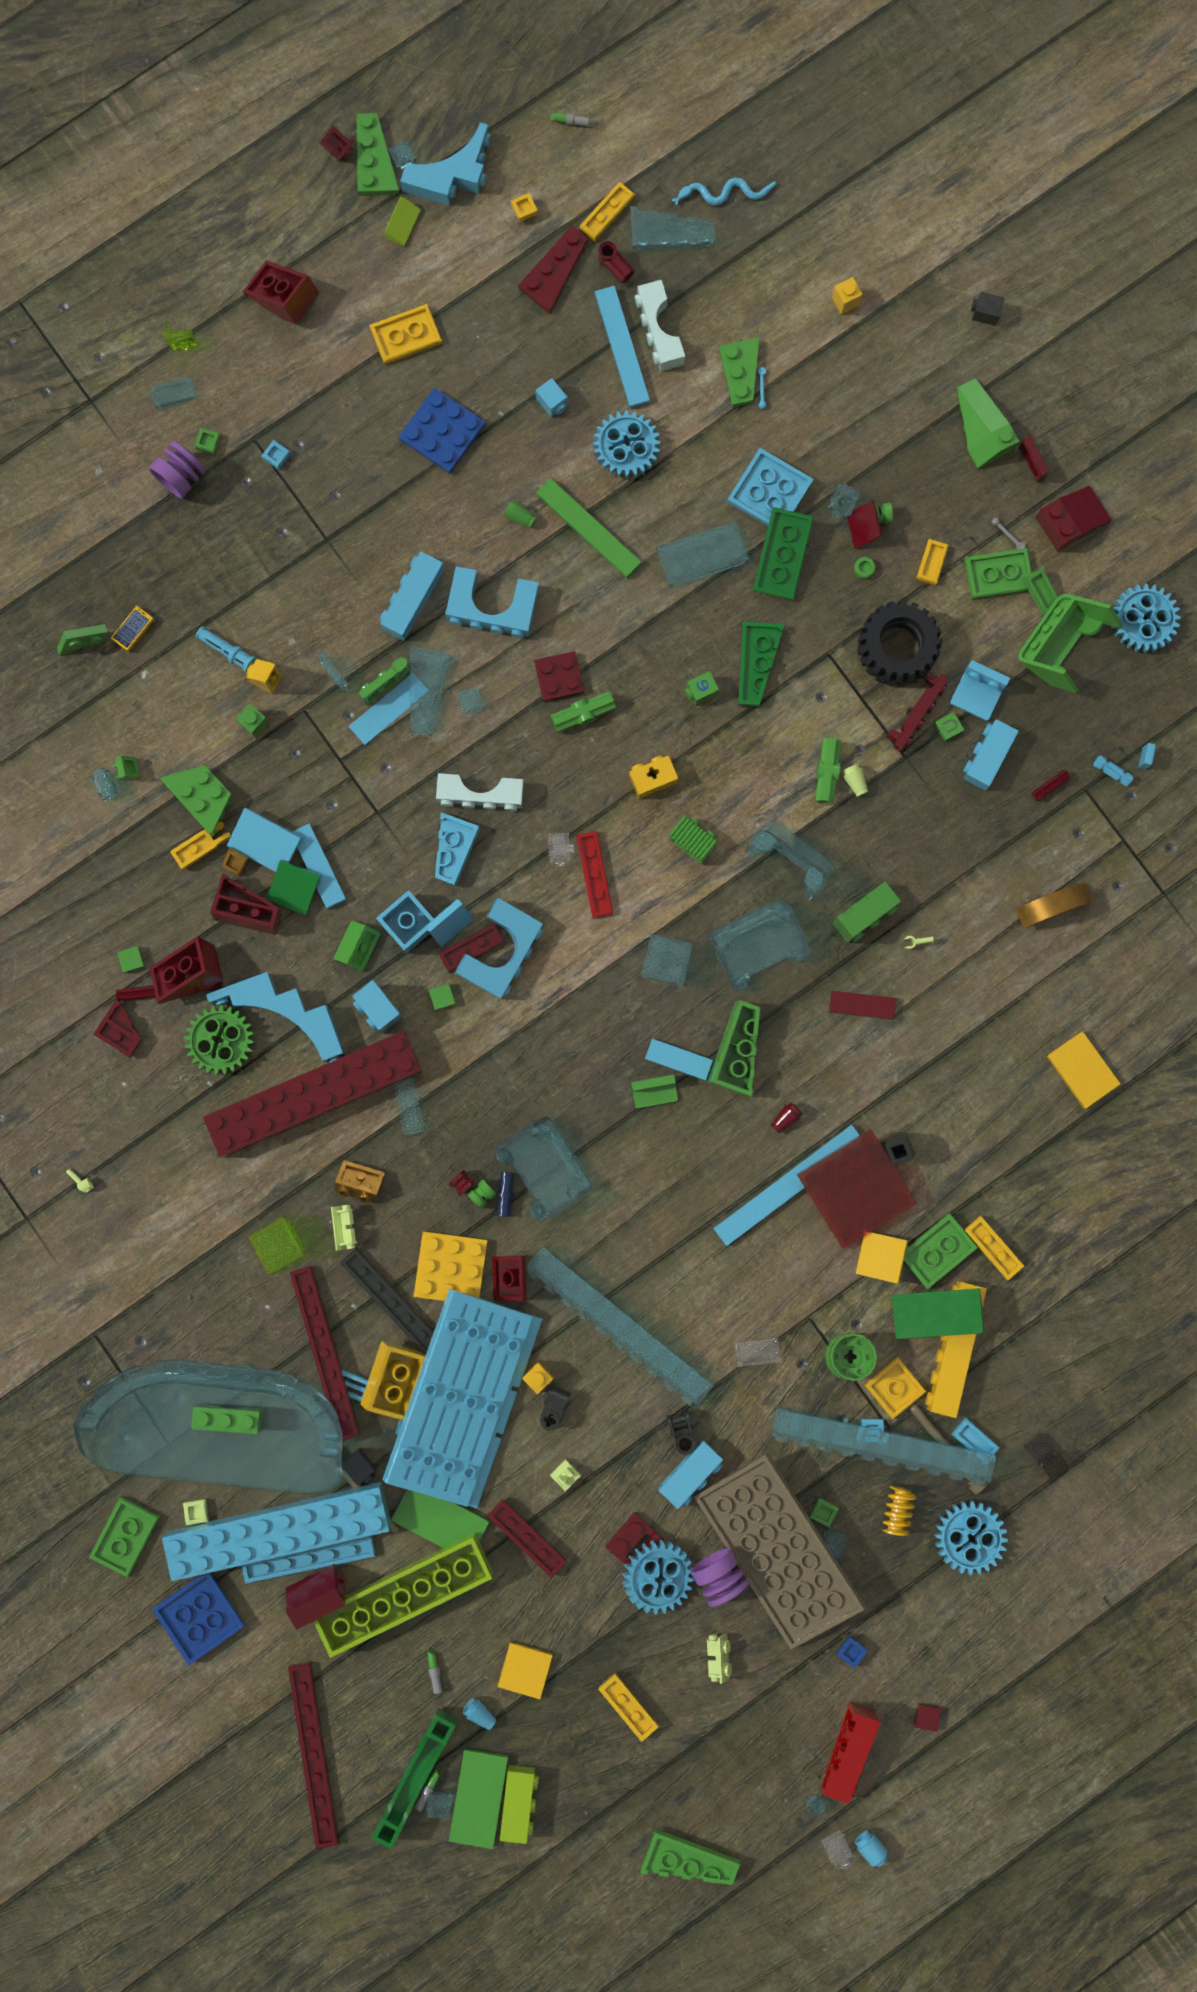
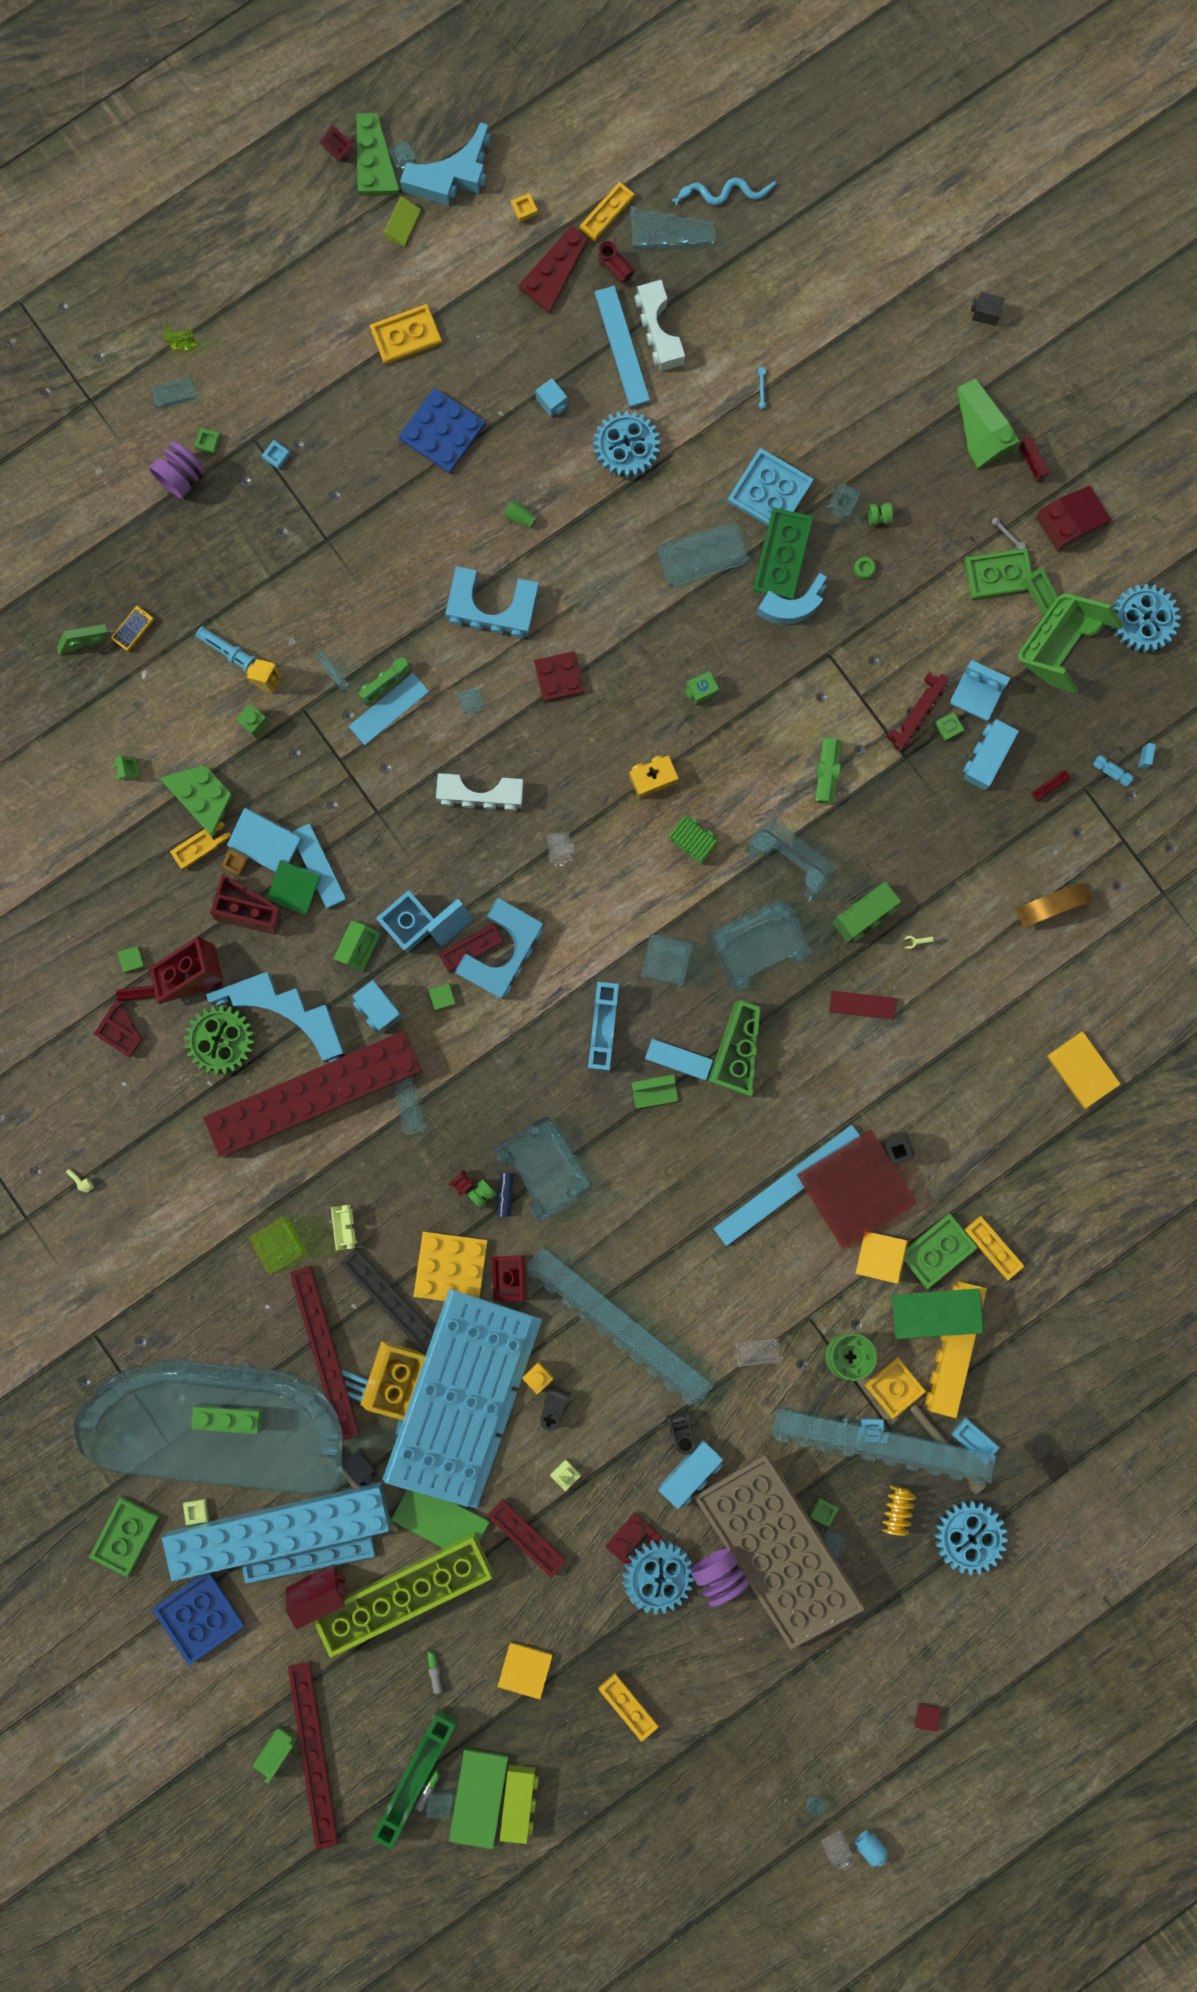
clear light blue brick [90,768,119,801] -> none
dark red slope [242,260,320,324] -> none
pearl gold bracket [335,1160,385,1204] -> none
medium azure brick [379,551,445,641] -> none
clear light blue wing [409,645,451,737] -> none
medium azure wing [435,812,481,886] -> none
medium azure cone [462,1698,496,1730] -> none
bright green tile [536,478,641,579] -> none
light grey piece [550,113,590,127] -> none
bright green piece [550,691,616,733] -> none
red tile [576,831,613,919] -> none
bright green wing [640,1828,740,1885] -> none
yellowish green hinge [707,1633,732,1684] -> none
bright green wing [719,337,760,408] -> none
green wing [738,621,785,707] -> none
dark red cone [771,1102,802,1134] -> none
red wedge [820,1702,881,1804] -> none
yellow brick [832,277,863,315] -> none
blue plate [836,1635,868,1669] -> none
yellowish green cone [842,763,868,796] -> none
dark red piece [847,500,883,549] -> none
black tyre [857,601,942,687] -> none
yellow tile [916,539,949,586] -> none
none -> bright green panel [252,1726,297,1784]
none -> medium azure arch [588,982,619,1072]
none -> medium azure arch [756,573,827,625]

